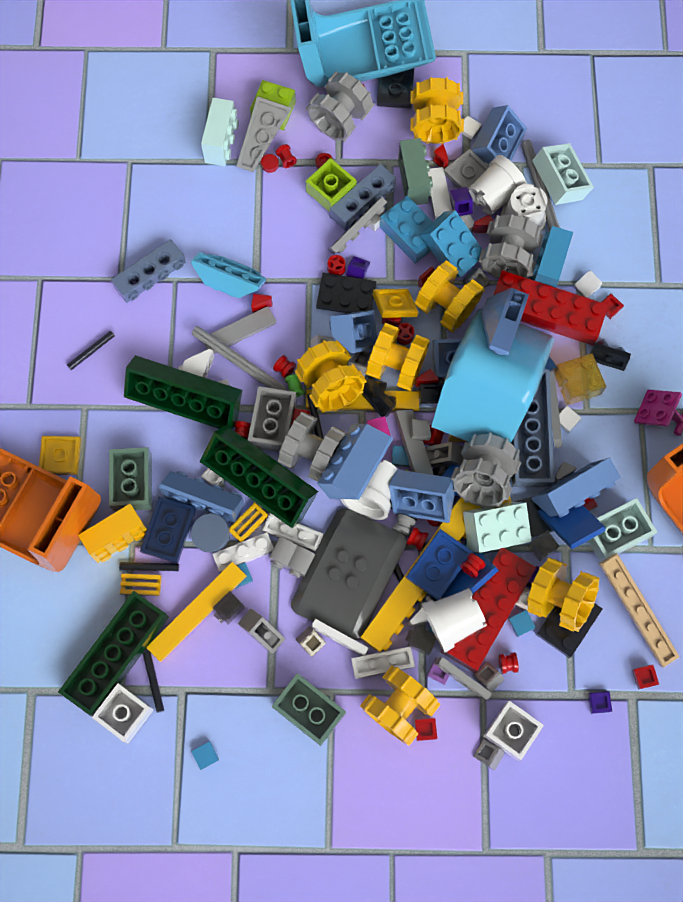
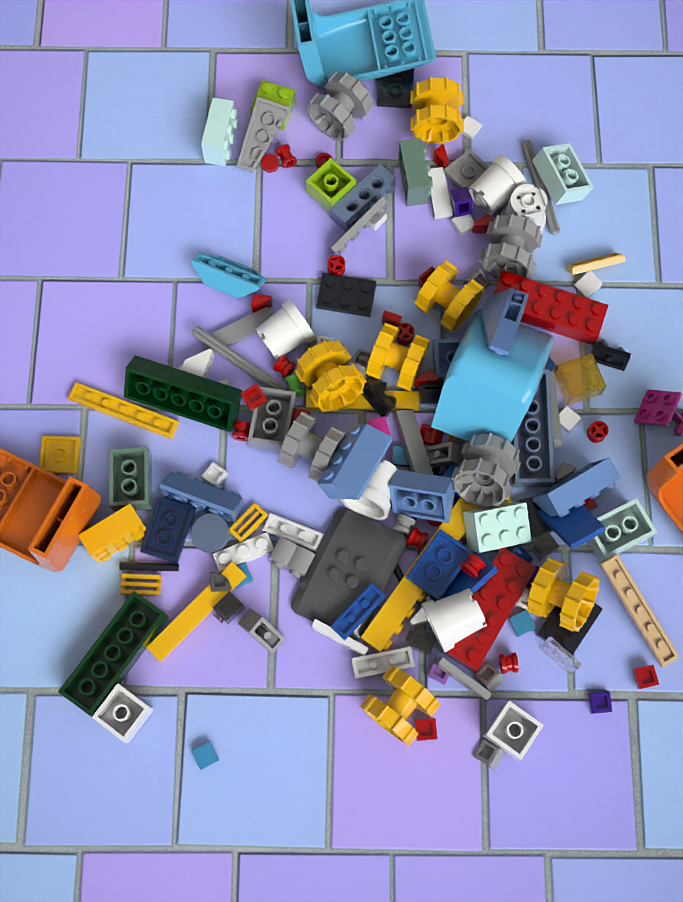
black bar [67,330,115,370] -> none
sand blue brick [111,239,186,303] -> none
black bar [143,651,165,713] -> none
dark green brick [199,425,319,528] -> none
sand green brick [271,673,346,746] -> none
dark tan slope [296,626,326,657] -> none
black bar [307,393,324,439] -> none
medium blue slope [329,310,377,353] -> none
dark purple slope [346,256,370,279] -> none
yellow tile [372,289,418,318] -> none
dark azure brick [380,196,433,264] -> none
light grey tile [409,419,431,441] -> none
dark azure brick [420,210,482,278] -> none
medium blue slope [471,105,527,164] -> none
dark azure brick [531,226,573,288] -> none
red tile [601,293,624,320] -> none
none -> yellow tile [68,382,179,440]
none -> dark grey tile [209,572,232,593]
none -> red plate [240,383,267,411]
none -> white piece [255,299,316,360]
none -> blue tile [330,582,386,641]
none -> blue tile [511,546,533,563]
none -> clear tile [538,637,581,674]
none -> yellow tile [566,252,625,275]
none -> red wheel [586,421,609,443]

